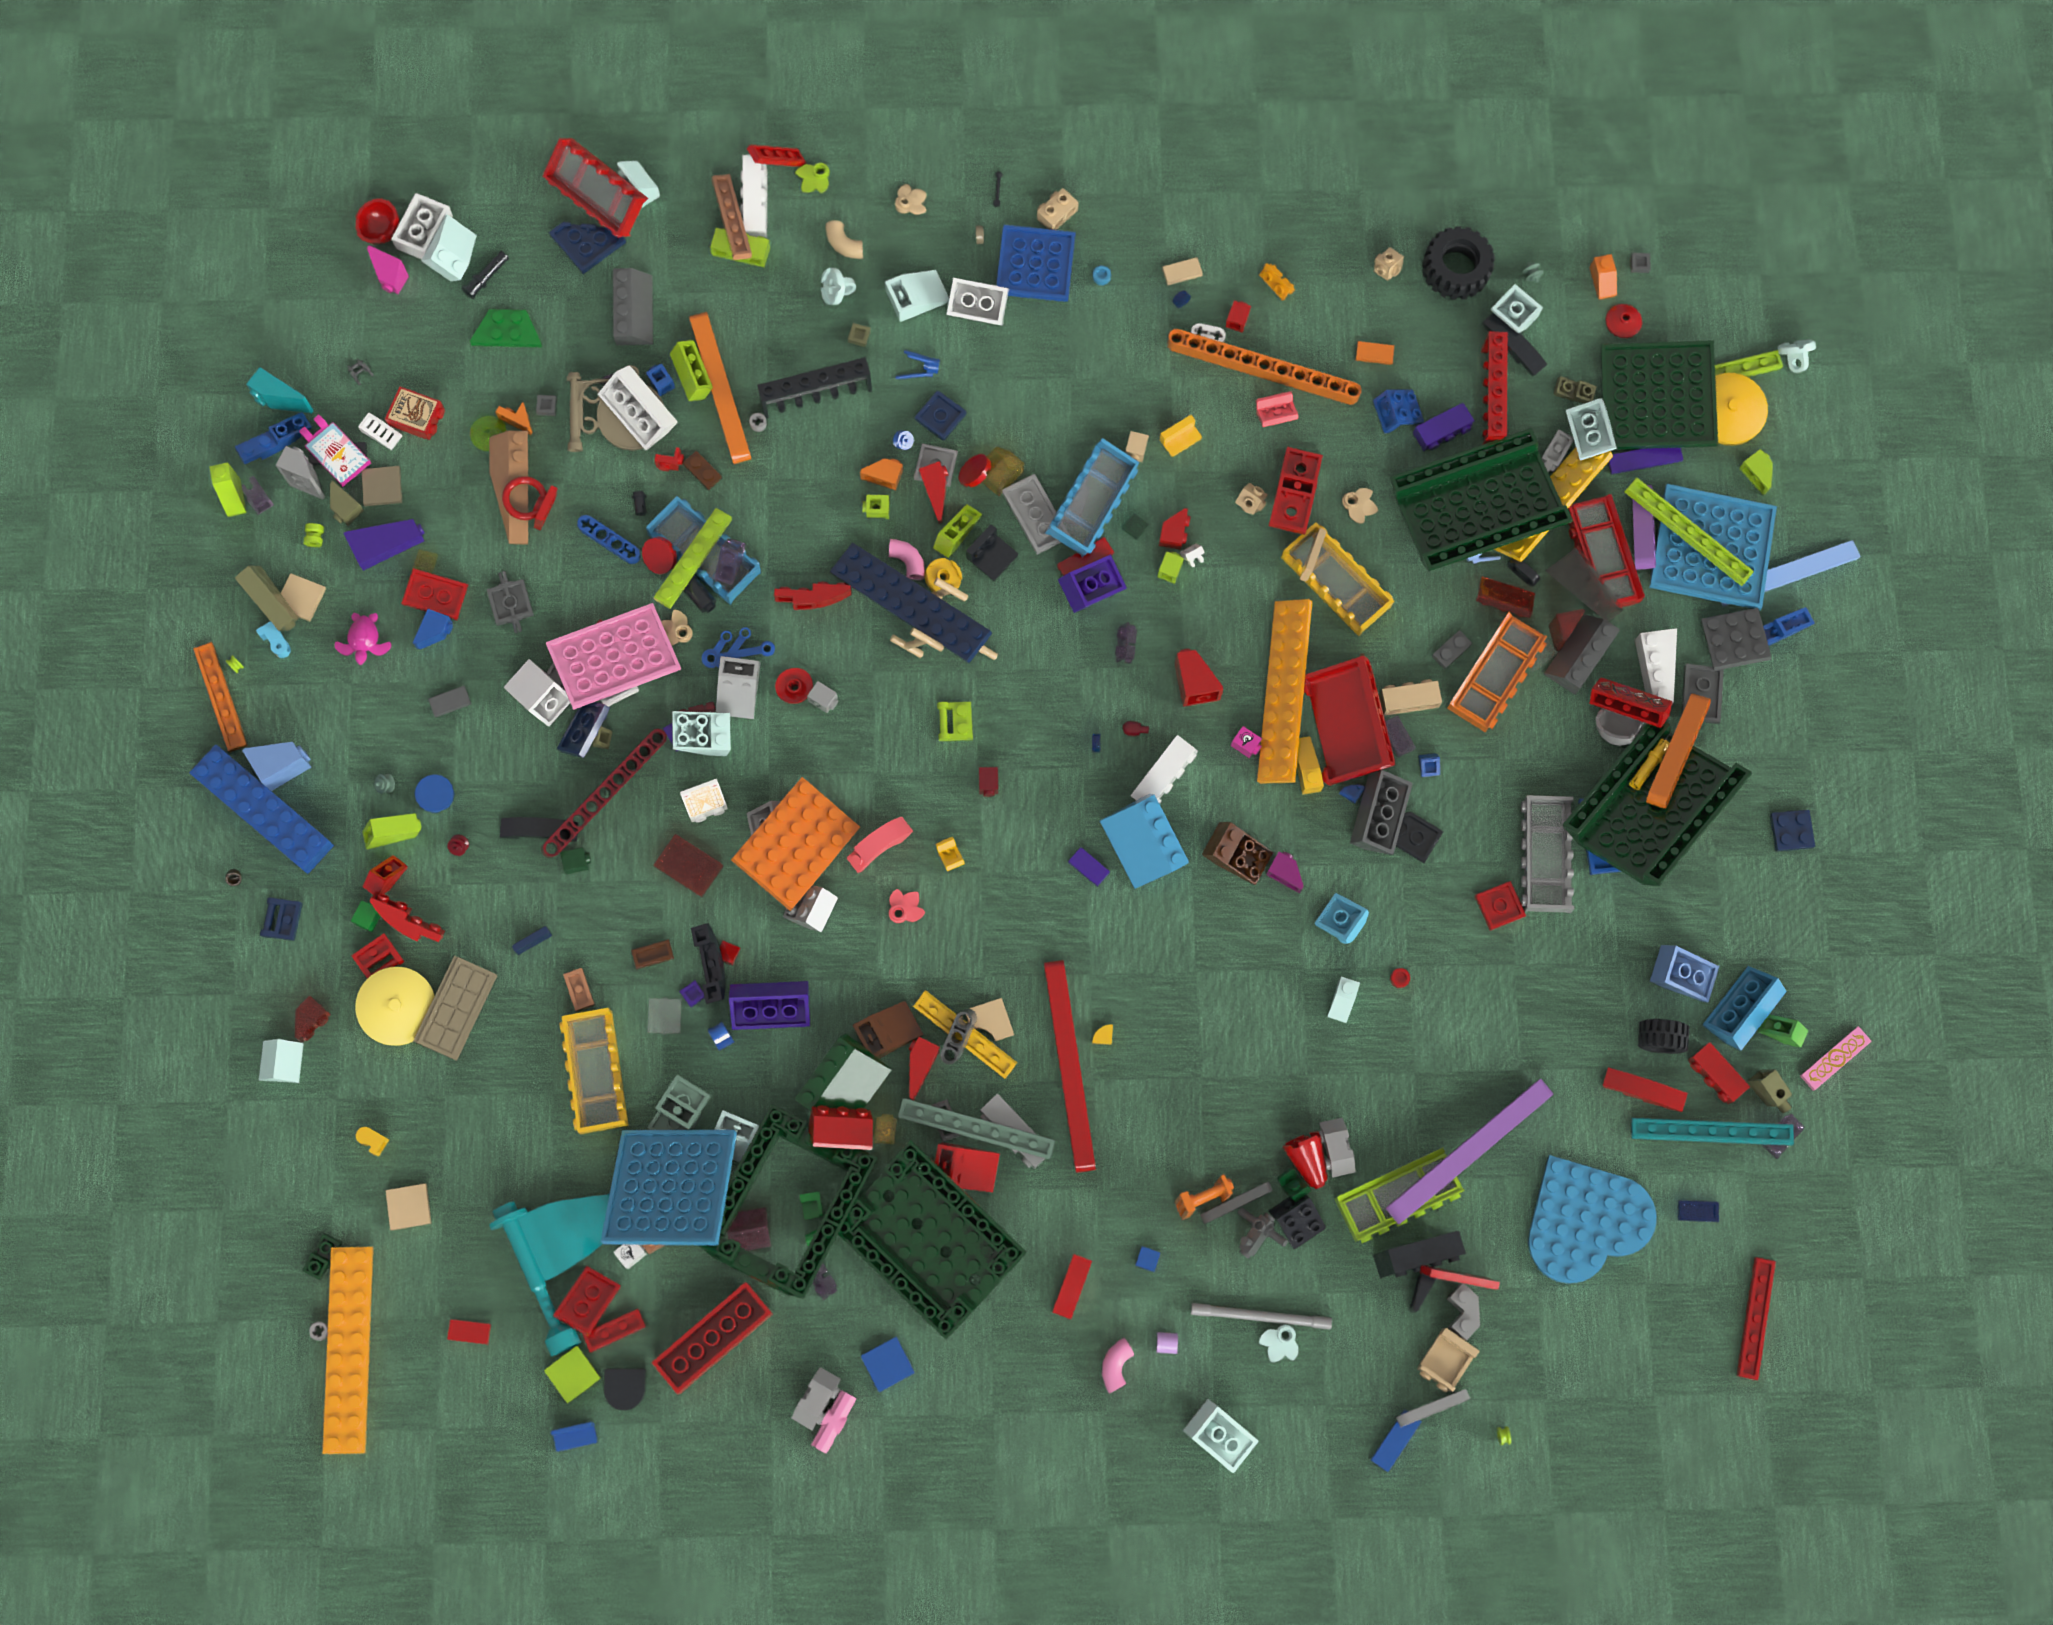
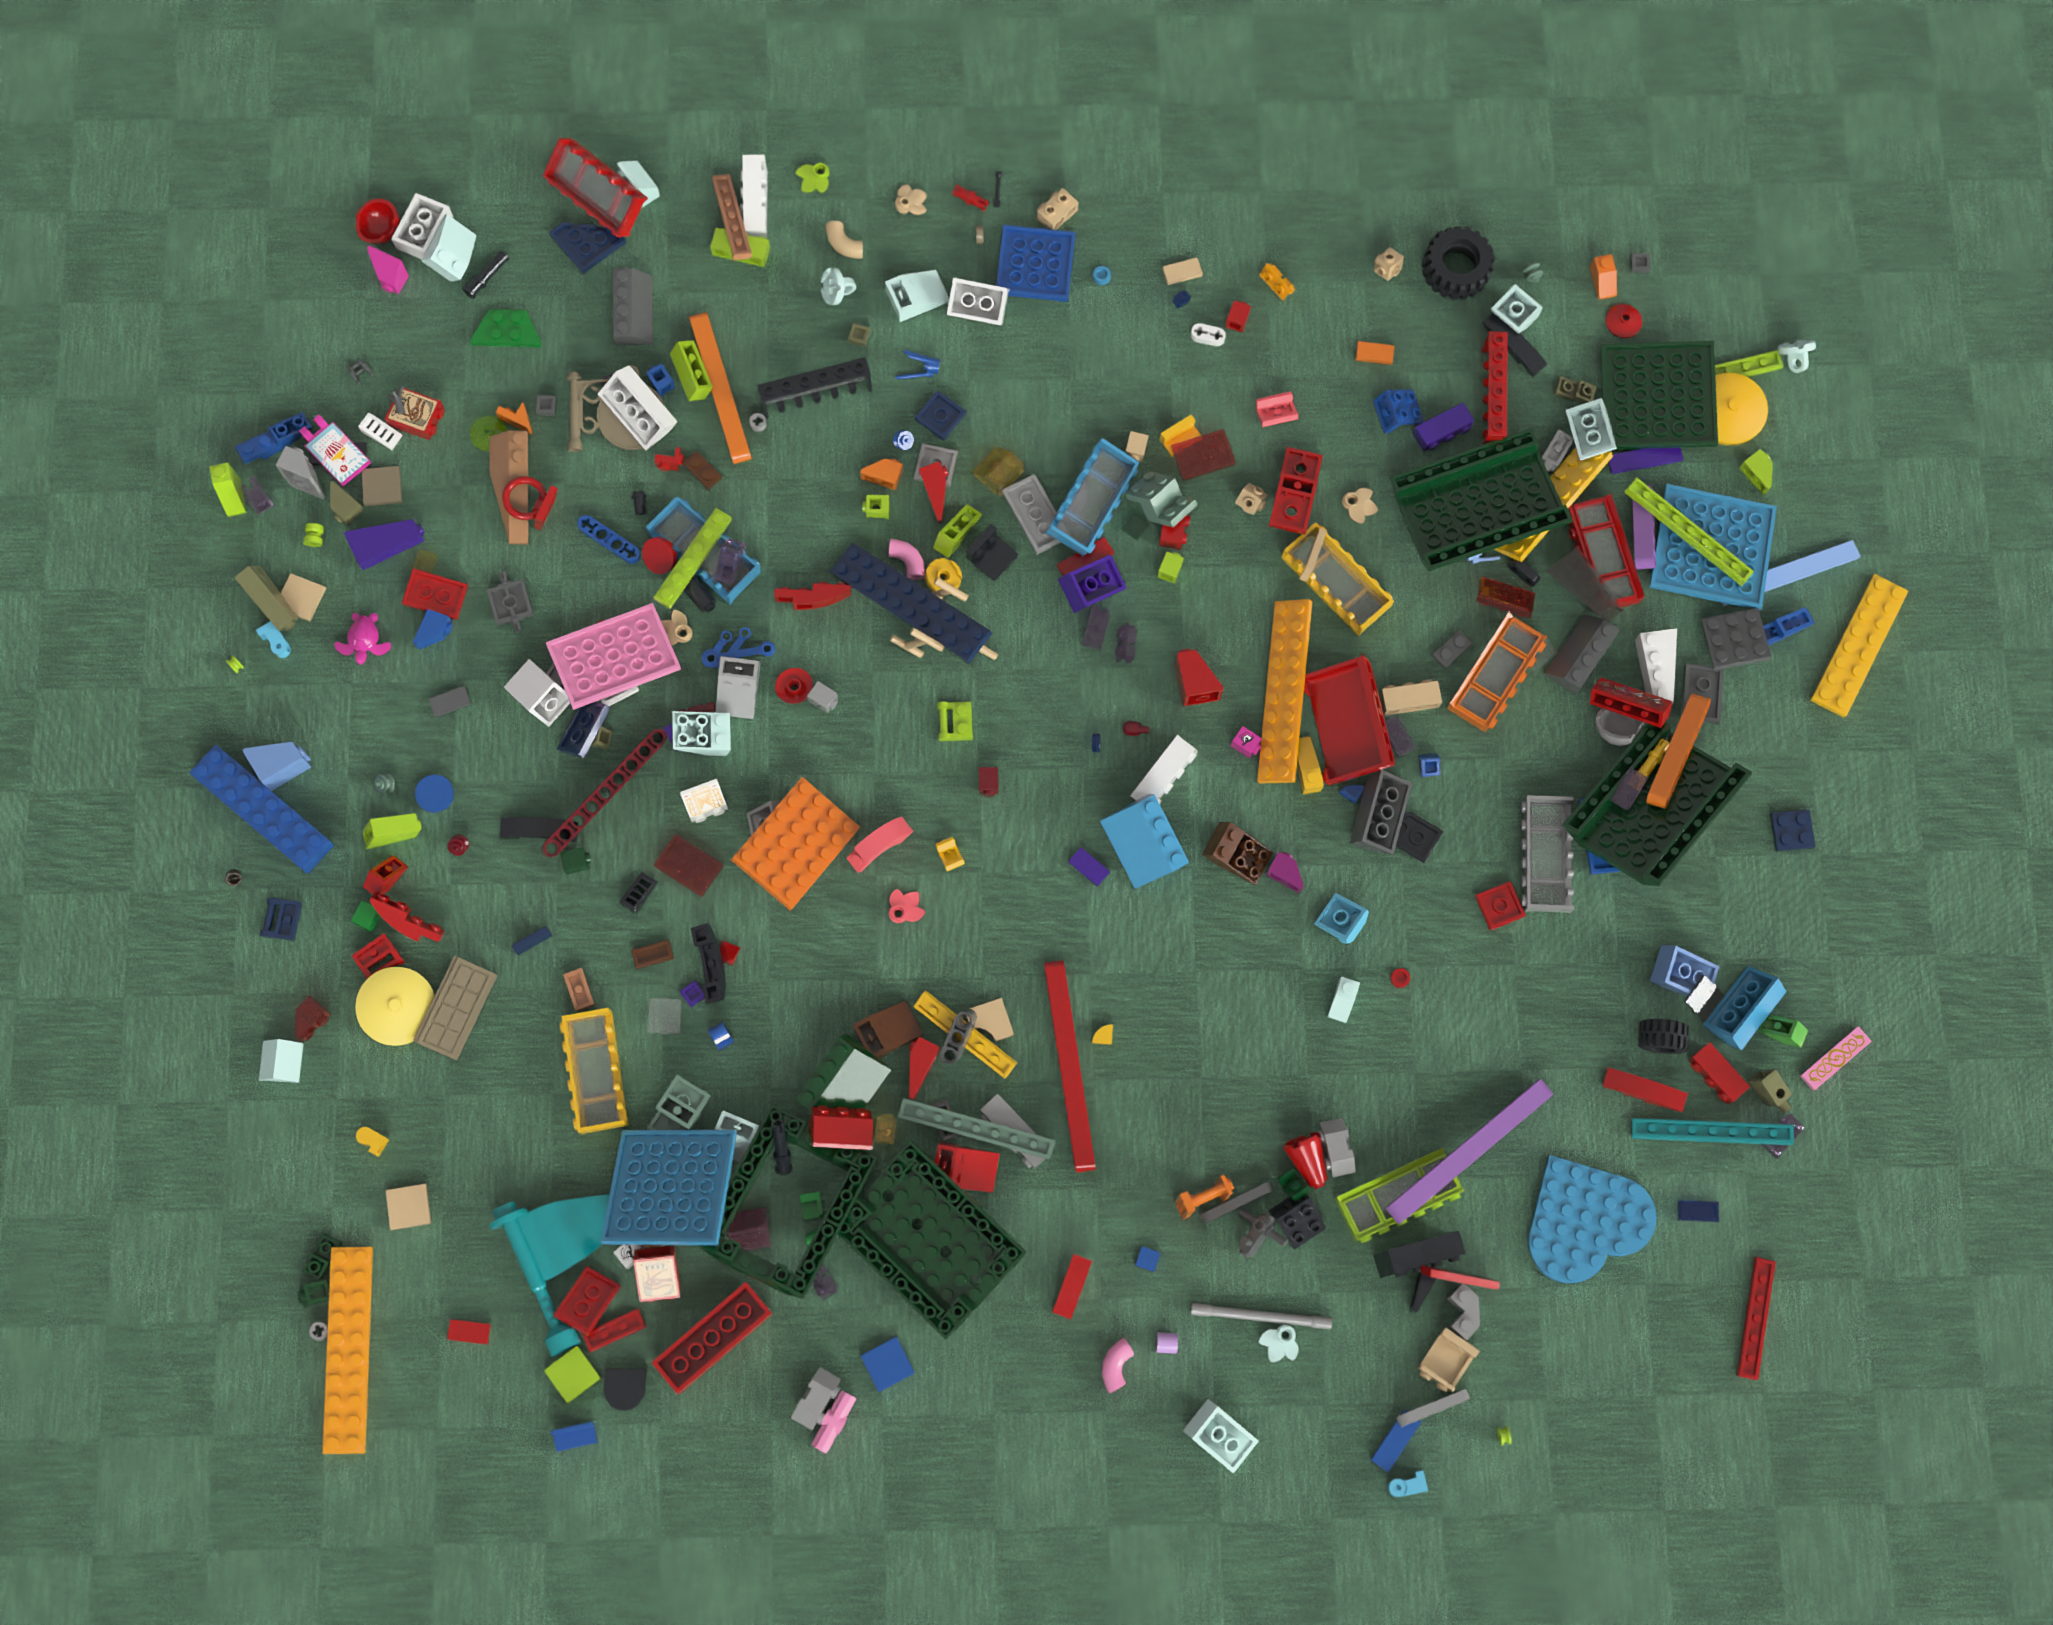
orange tile [193,642,248,753] -> none
teal slope [246,367,314,414] -> none
dark purple slope [729,981,810,1030] -> none
red tile [747,145,806,167] -> none
slope [783,885,838,932] -> none
red tile [959,454,991,488] -> none
orange beam [1167,329,1361,405] -> none
white tile [1180,544,1205,567] -> none
clear red slope [1548,609,1585,652] -> none
none -> dark green bracket [297,1279,329,1308]
none -> dark grey bar [387,386,405,415]
none -> black slope [619,872,658,914]
none -> brick [633,1245,681,1302]
none -> black pin [771,1119,793,1175]
none -> red pin [952,184,989,211]
none -> clear purple hinge [1083,605,1110,650]
none -> sand green bracket [1125,471,1197,527]
none -> clear red plate [1171,429,1236,481]
none -> medium azure leg [1387,1470,1428,1497]
none -> clear purple plate [1610,767,1648,810]
none -> clear smoke piece [1684,975,1724,1022]
none -> yellow plate [1810,574,1908,718]

